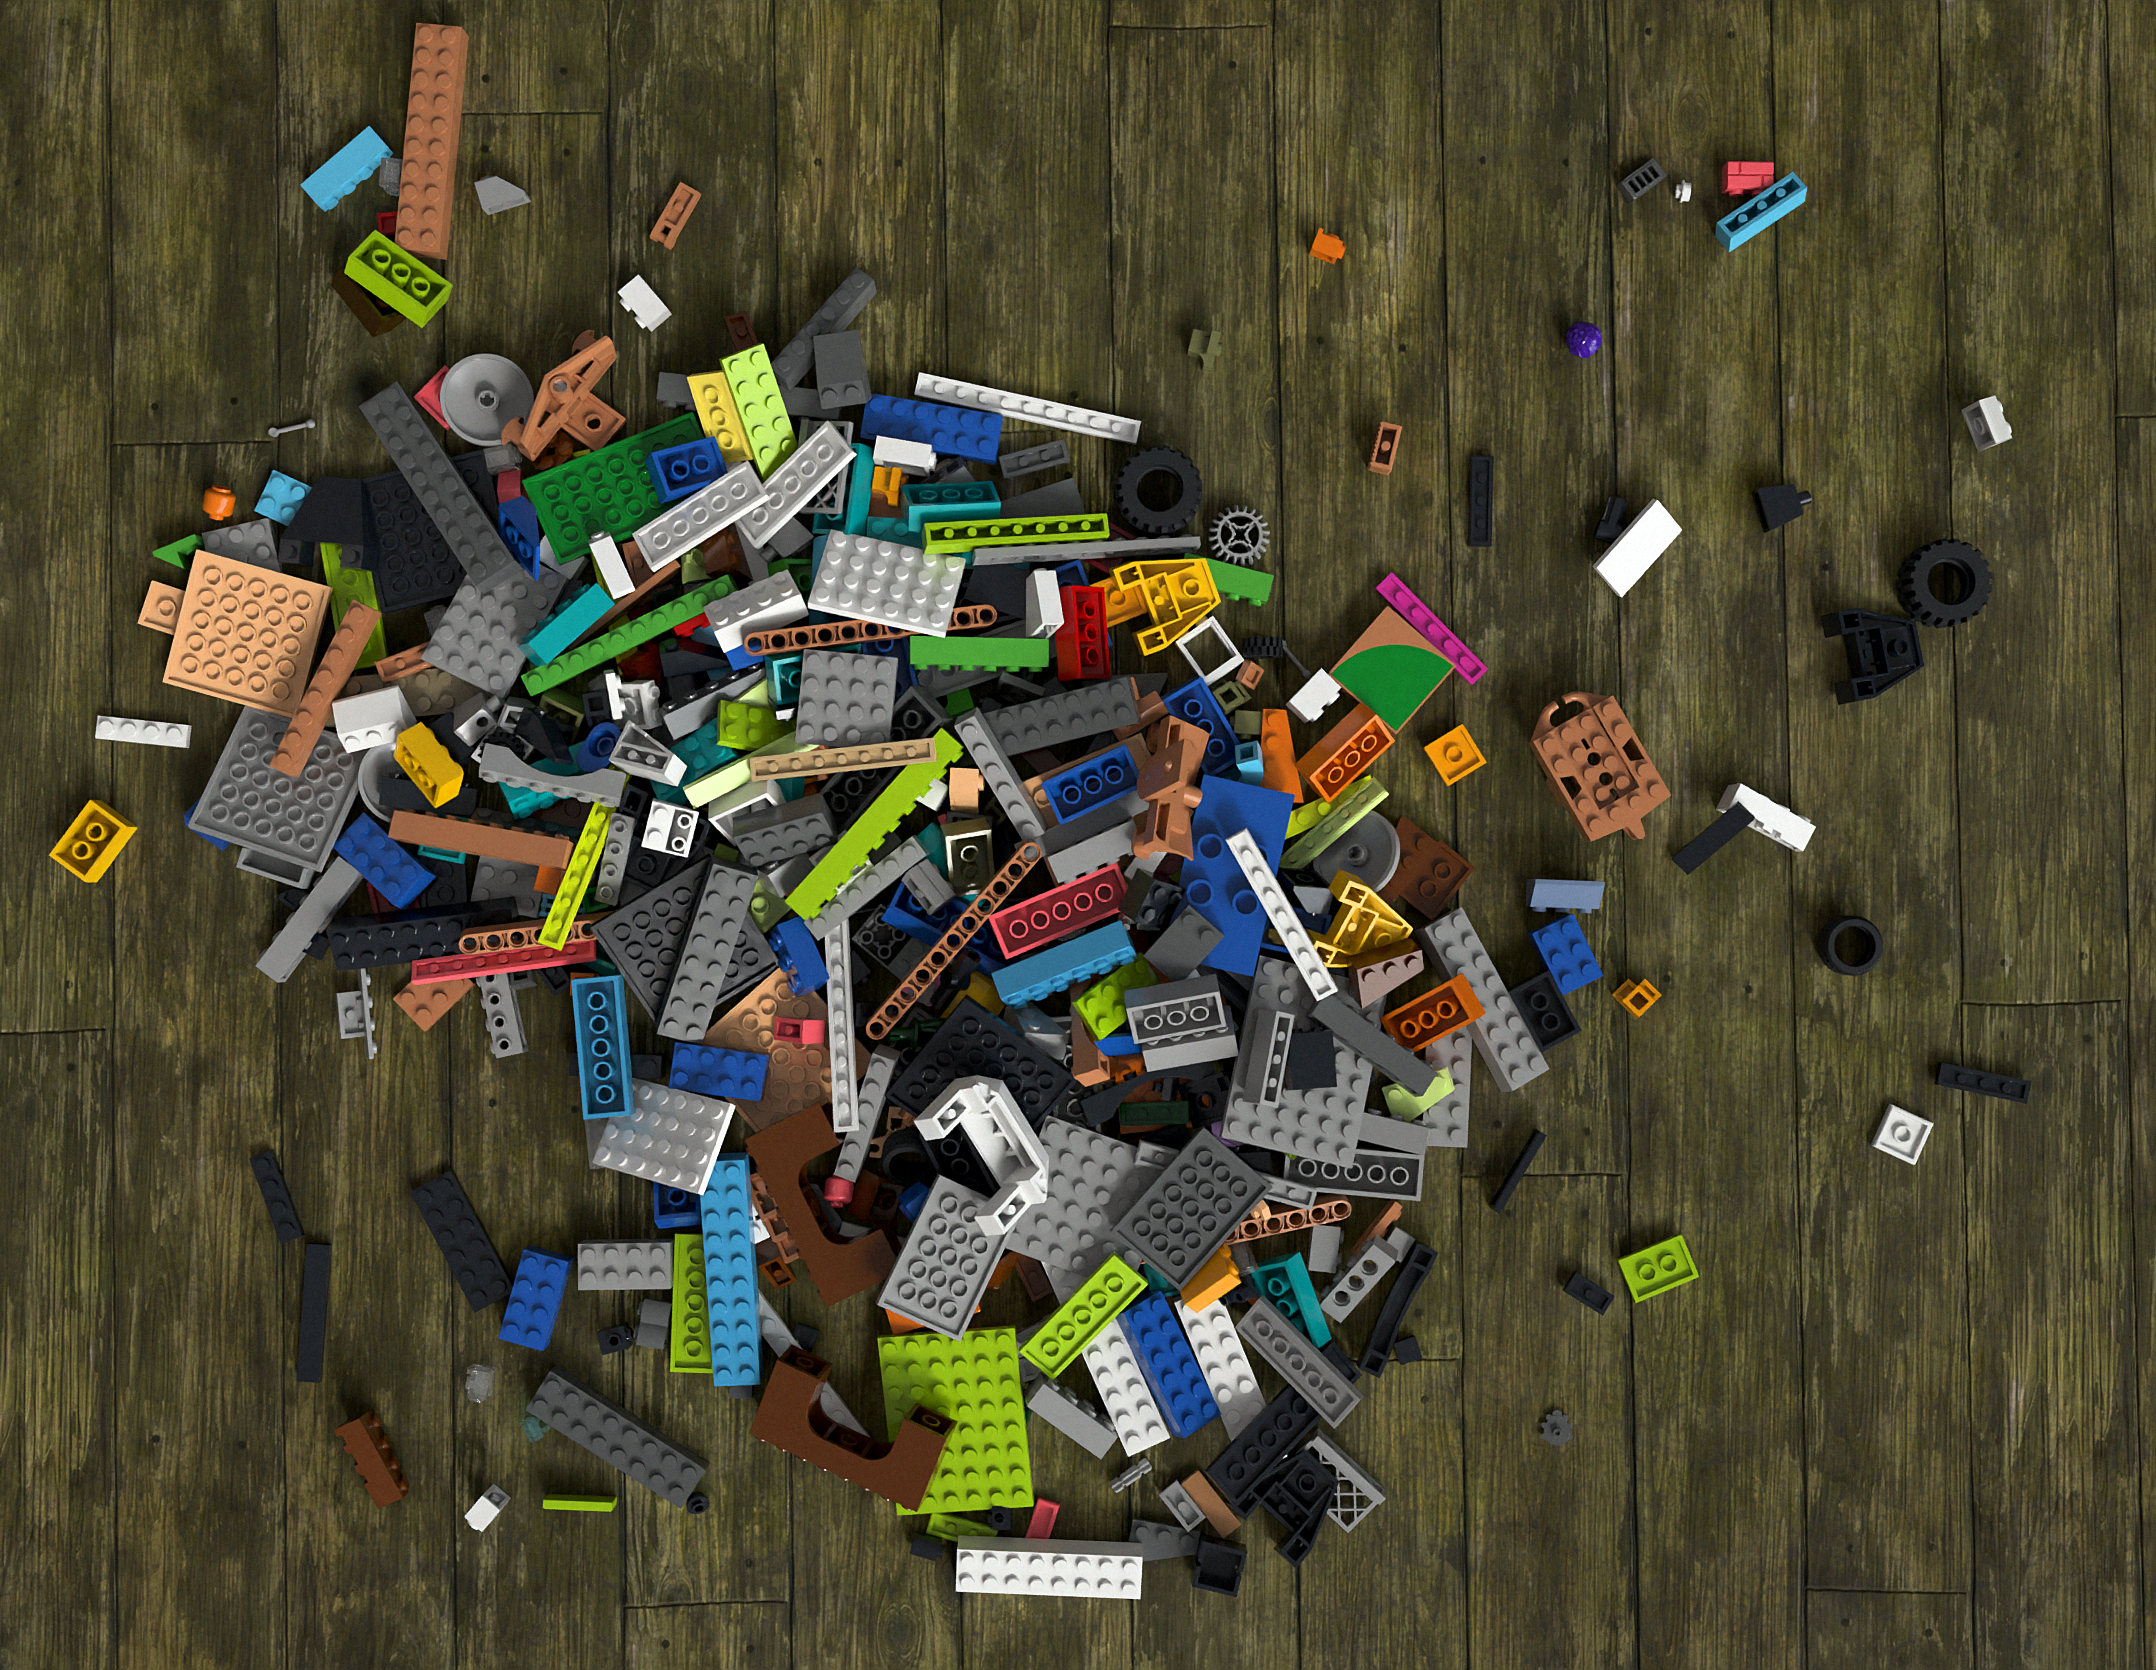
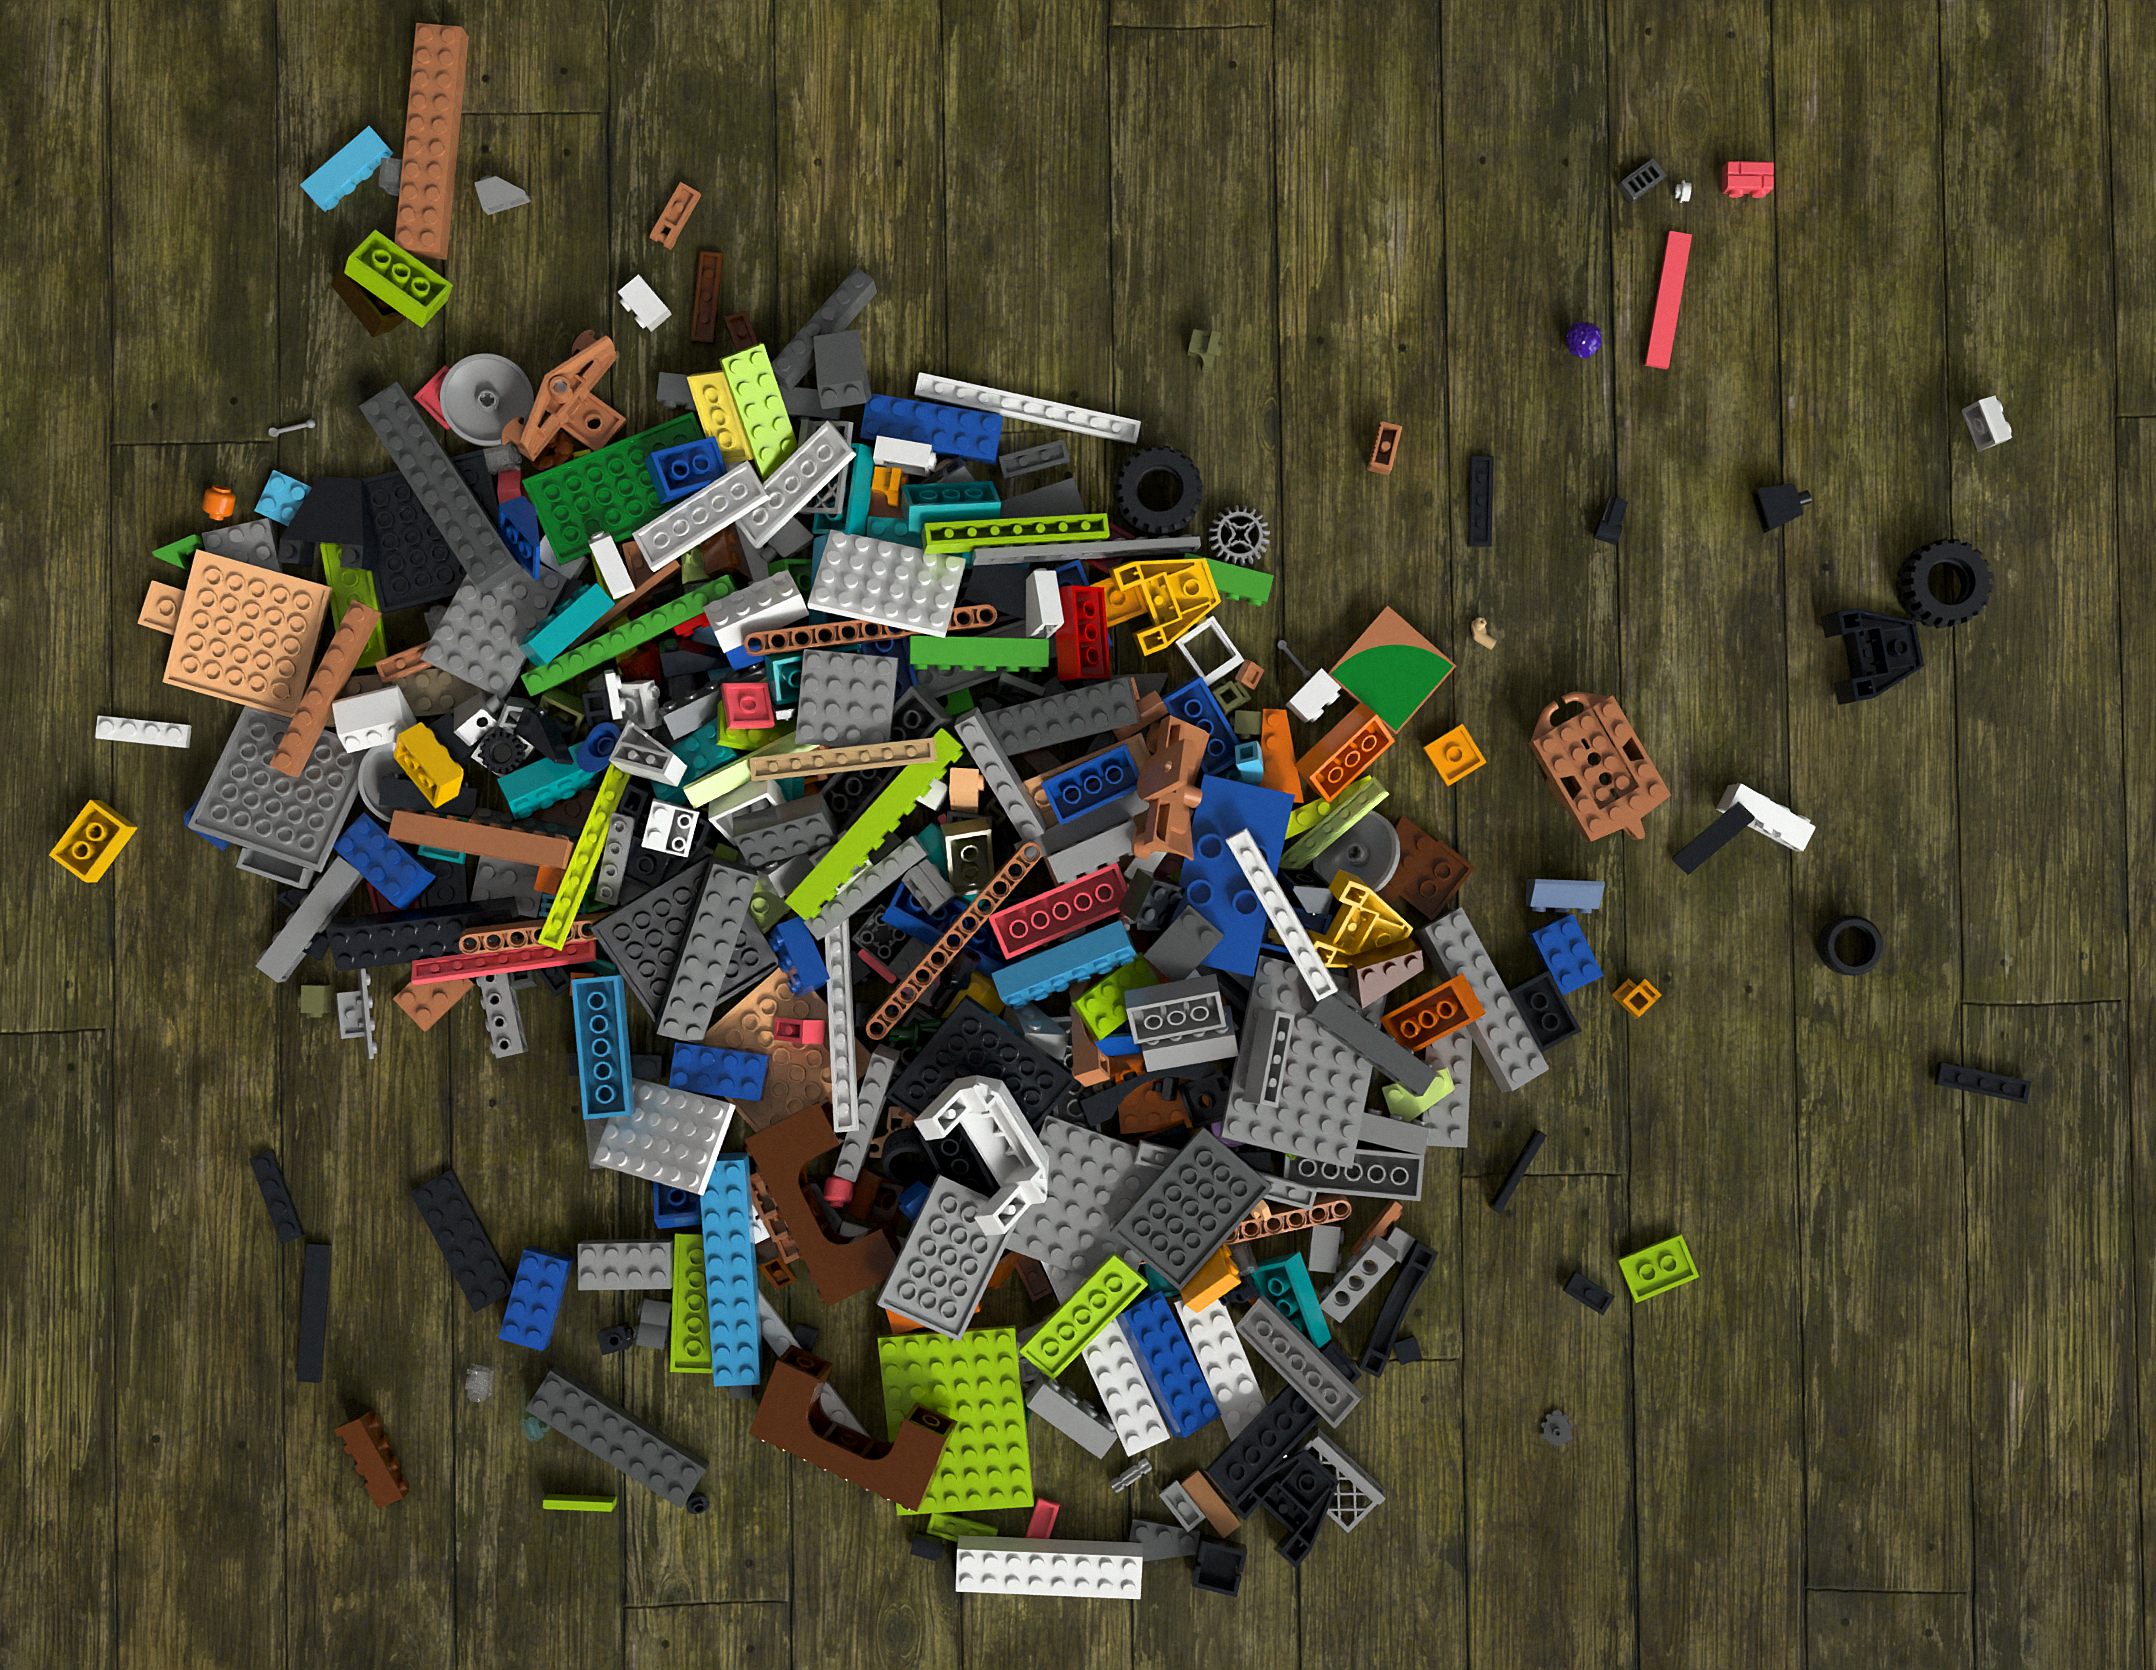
red tile [377,211,398,237] -> none
white brick [465,1484,511,1532] -> none
light grey arch [479,743,626,807] -> none
black plate [988,1506,1012,1531] -> none
dark green tile [1120,1101,1190,1126] -> none
black tyre [1242,637,1283,659] -> none
black brick [1284,1027,1337,1091] -> none
orange brick [1309,228,1346,264] -> none
dark pink plate [1375,572,1488,686] -> none
white tile [1593,499,1682,597] -> none
medium azure brick [1715,172,1807,252] -> none
white tile [1871,1104,1933,1165] -> none
none -> olive brick [298,984,331,1017]
none -> reddish brown tile [690,251,724,344]
none -> coral tile [721,682,775,729]
none -> coral tile [858,948,898,984]
none -> tan arm [1471,617,1497,650]
none -> coral tile [1644,231,1692,369]

